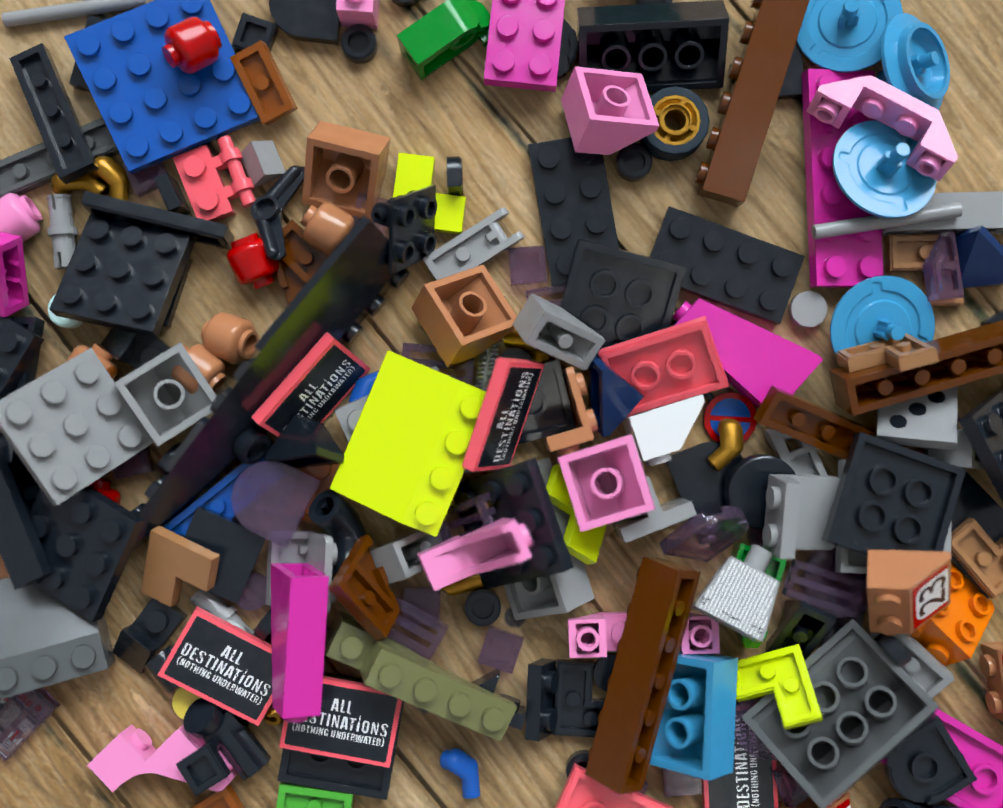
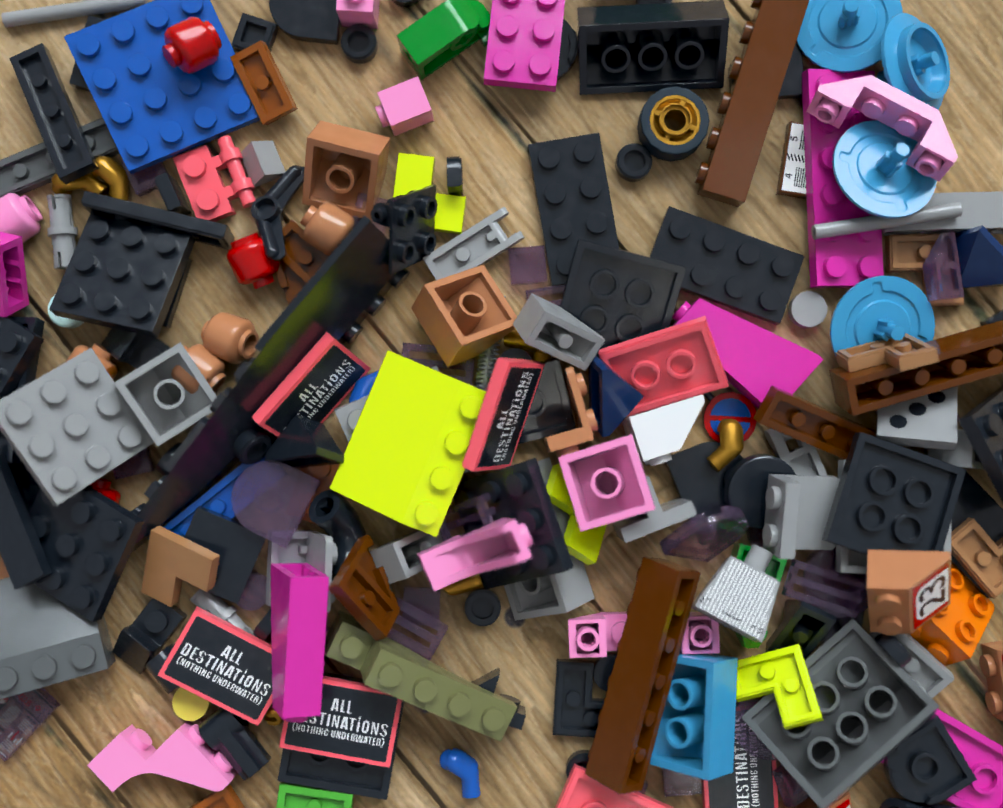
black tile [176,740,231,797] -> none
black tile [183,698,222,738] -> none
clear purple tile [477,625,524,674] -> none
black plate [525,658,559,742] -> none
bright pink slope [561,66,659,155] -> none
none -> bright pink brick [375,76,434,136]
none -> tile [776,121,806,199]

